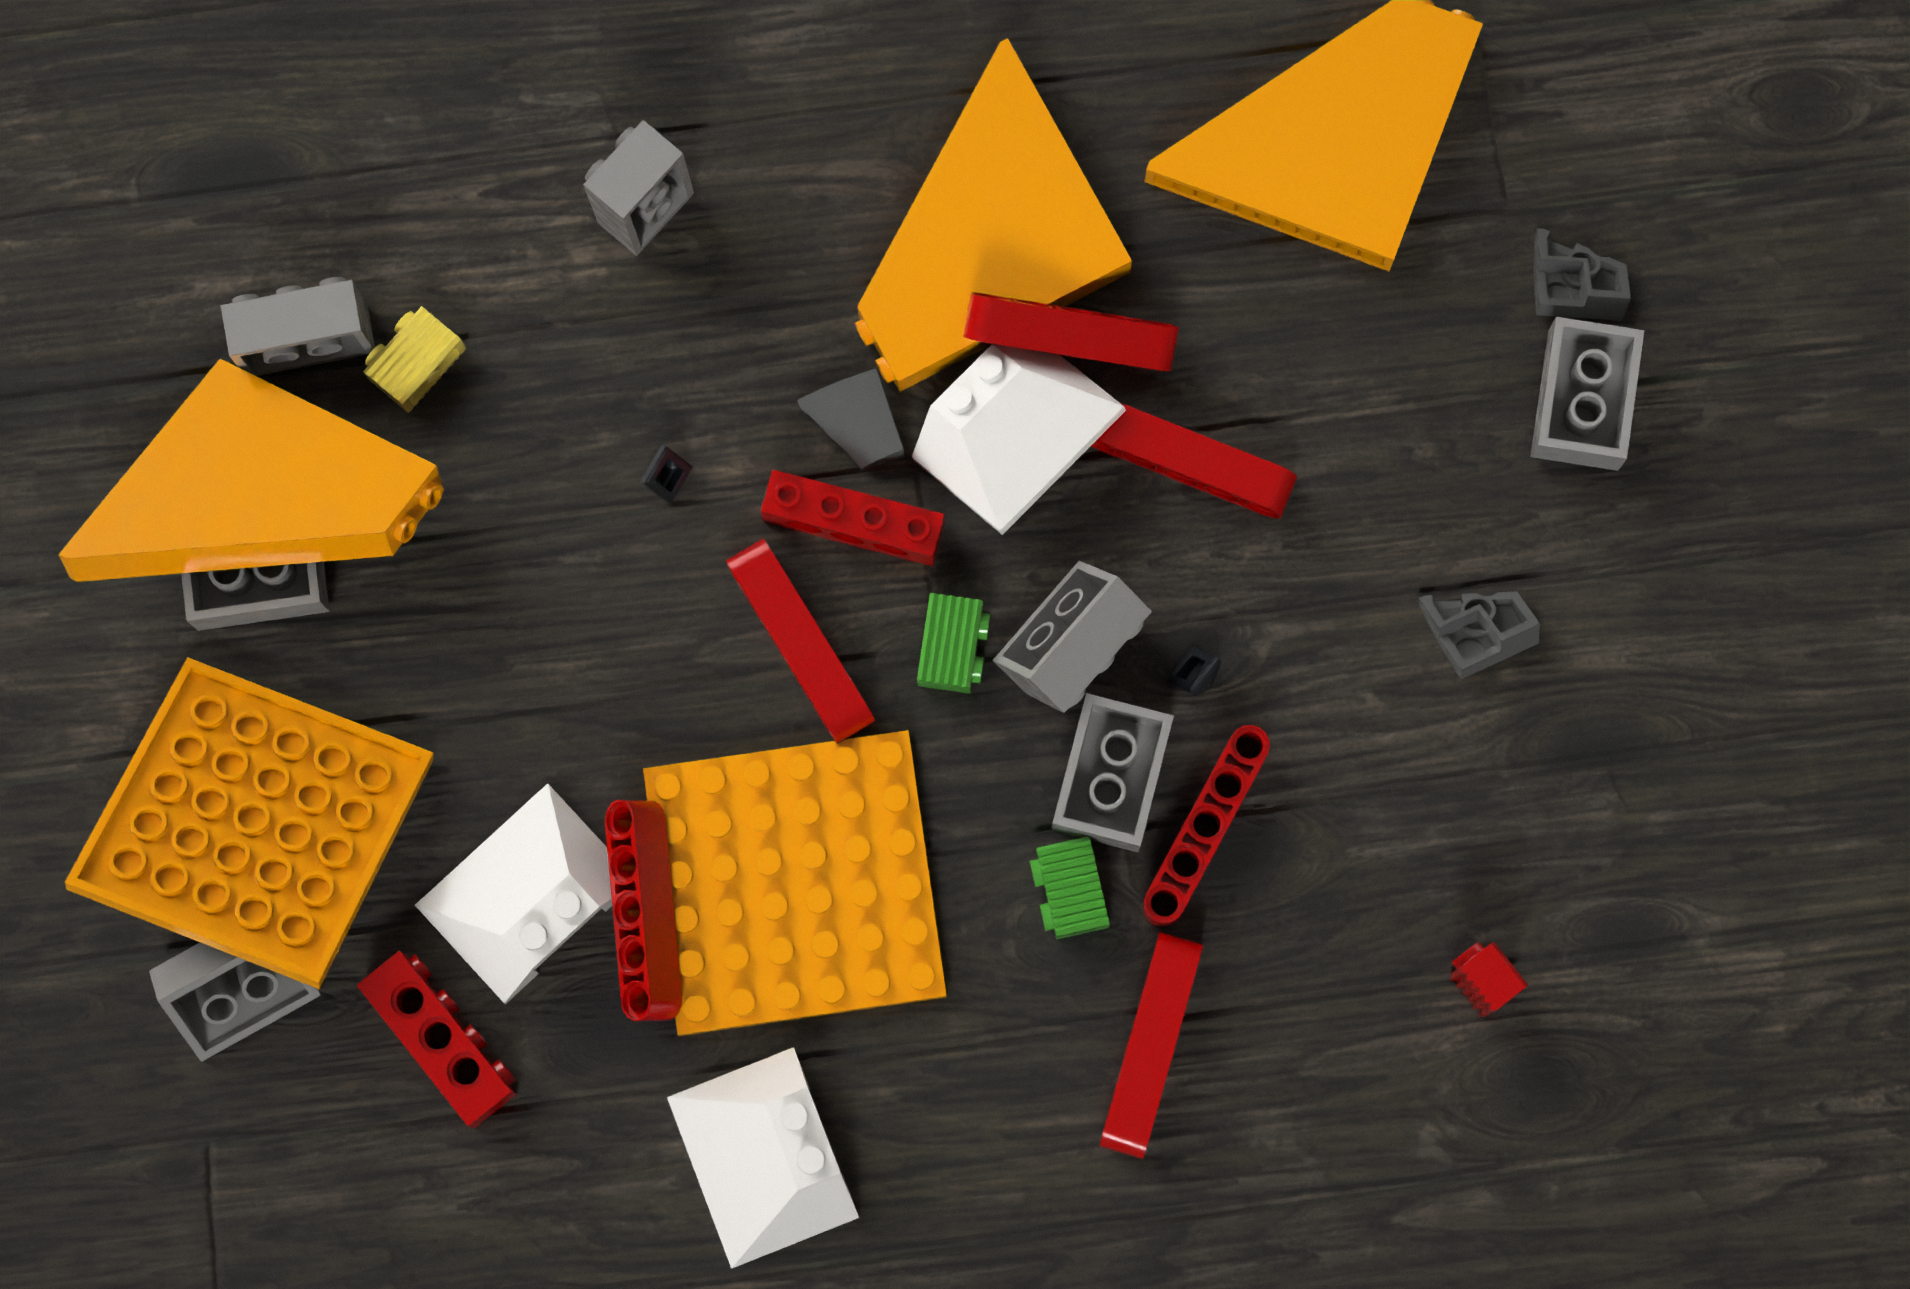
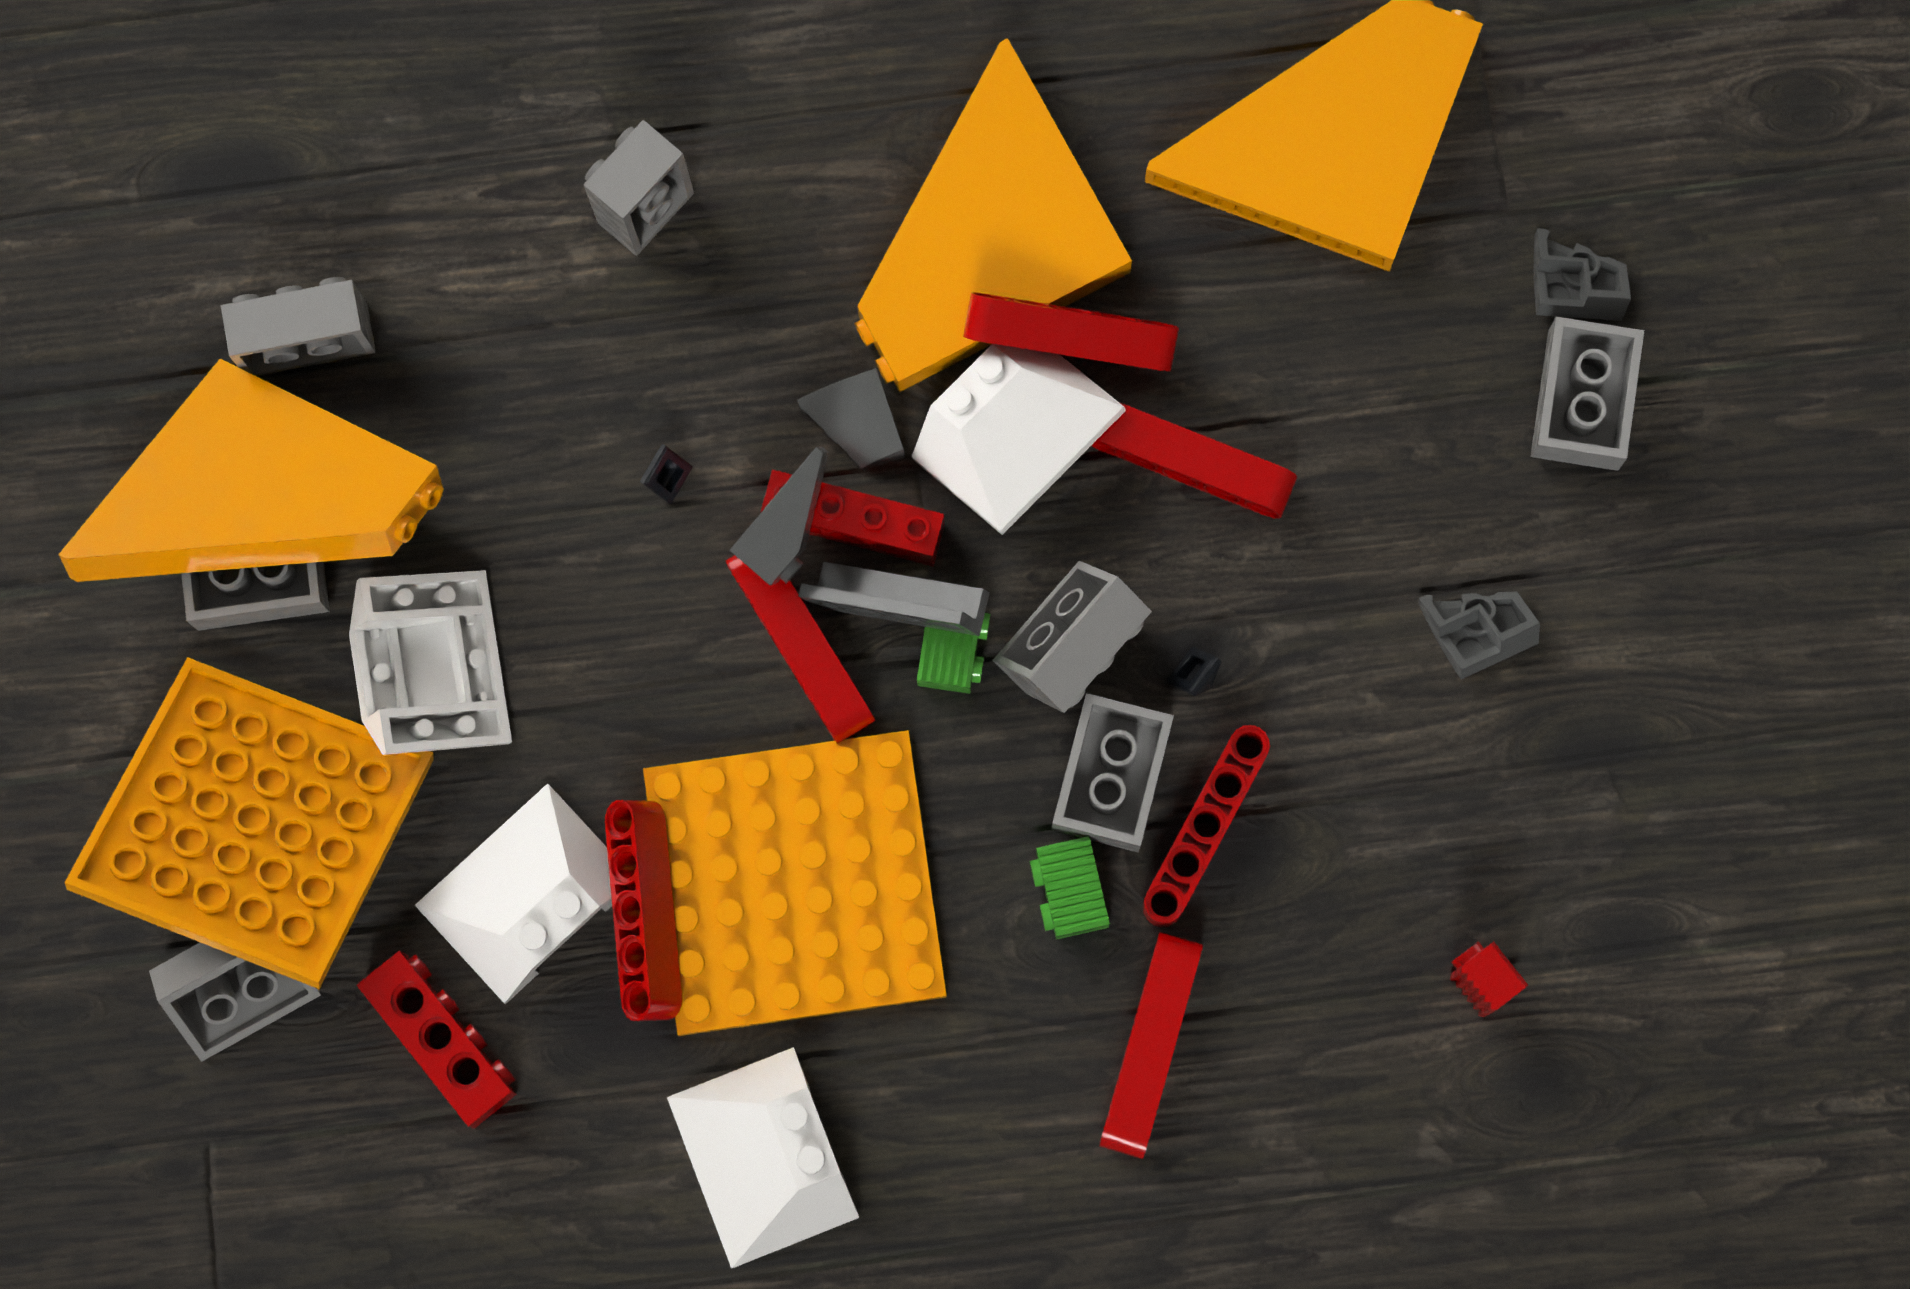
light yellow brick [363,306,466,413] -> none
none -> white slope [349,570,512,755]
none -> dark grey slope [729,447,829,586]
none -> fence [799,562,990,636]

